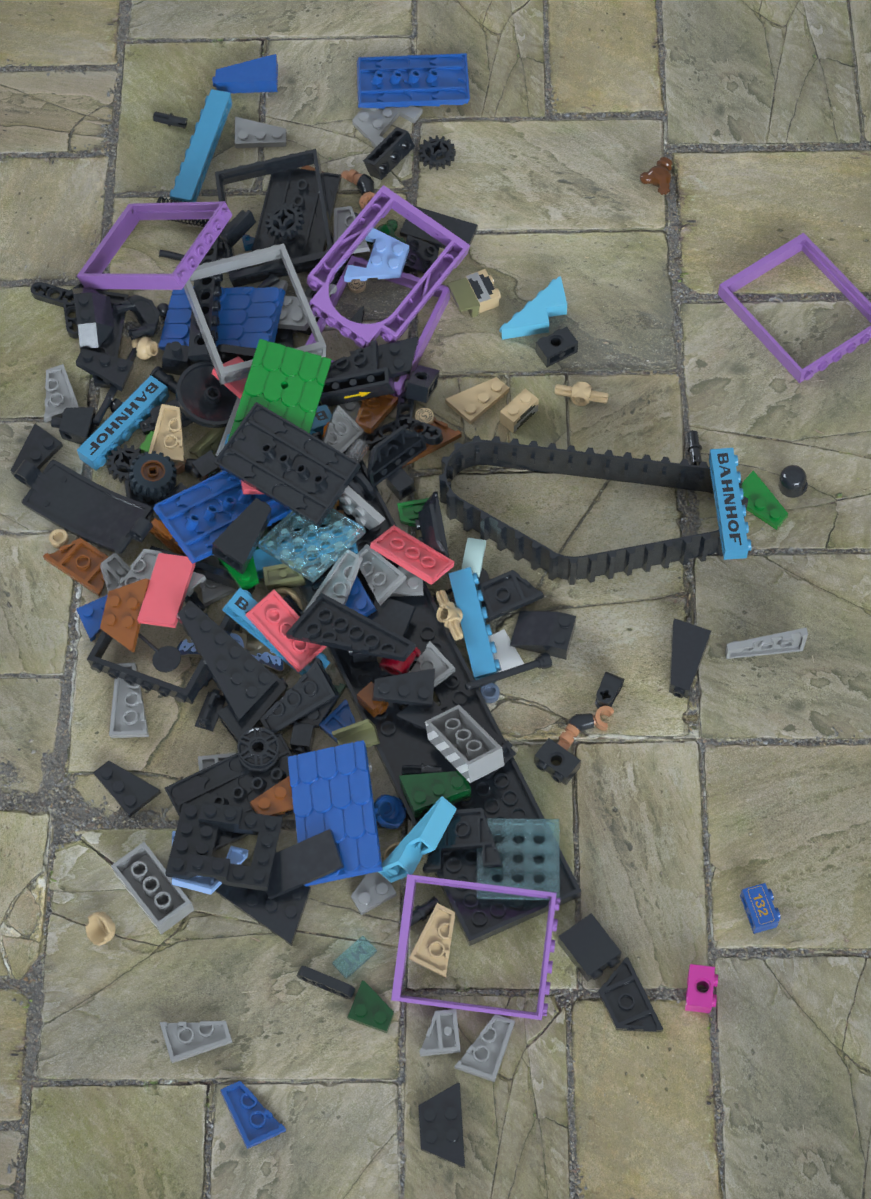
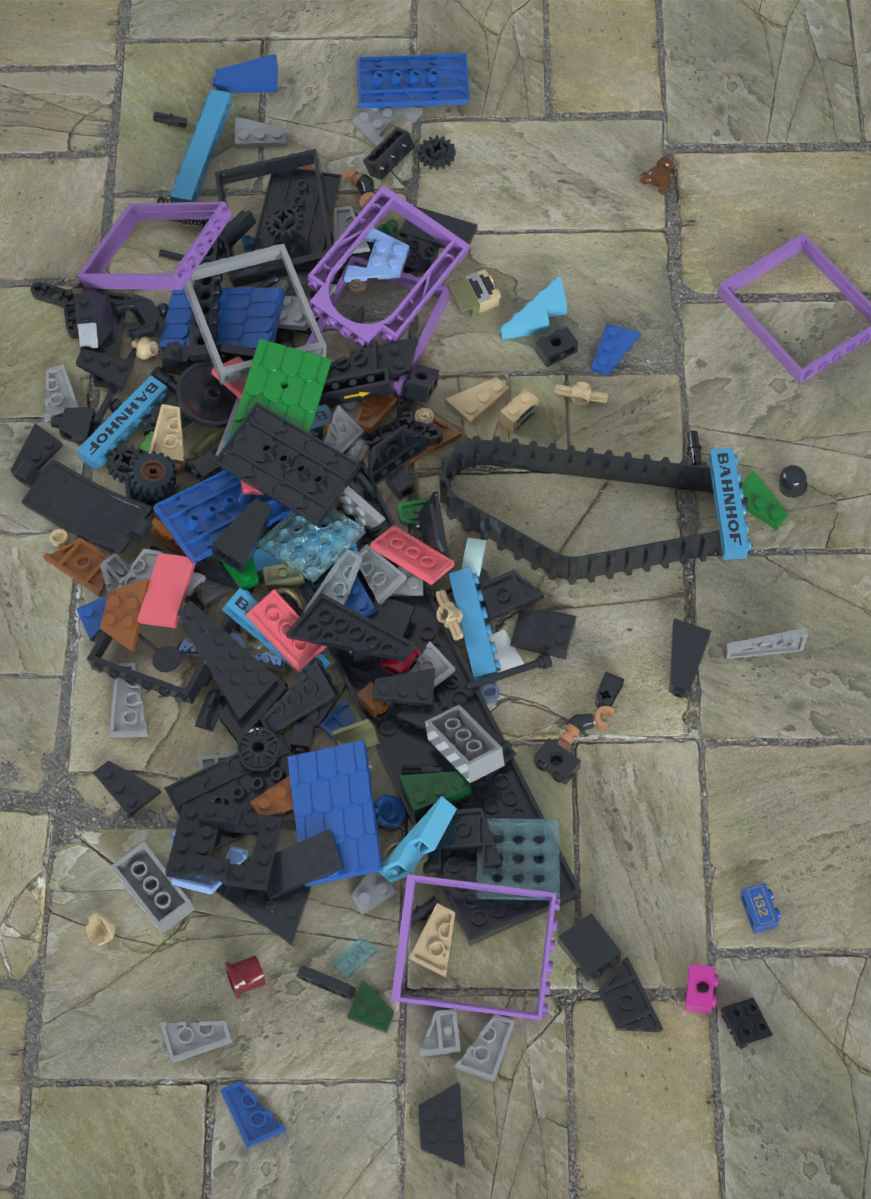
none -> dark red piece [224,956,265,998]
none -> blue wing [591,324,641,376]
none -> black hinge [721,998,773,1049]

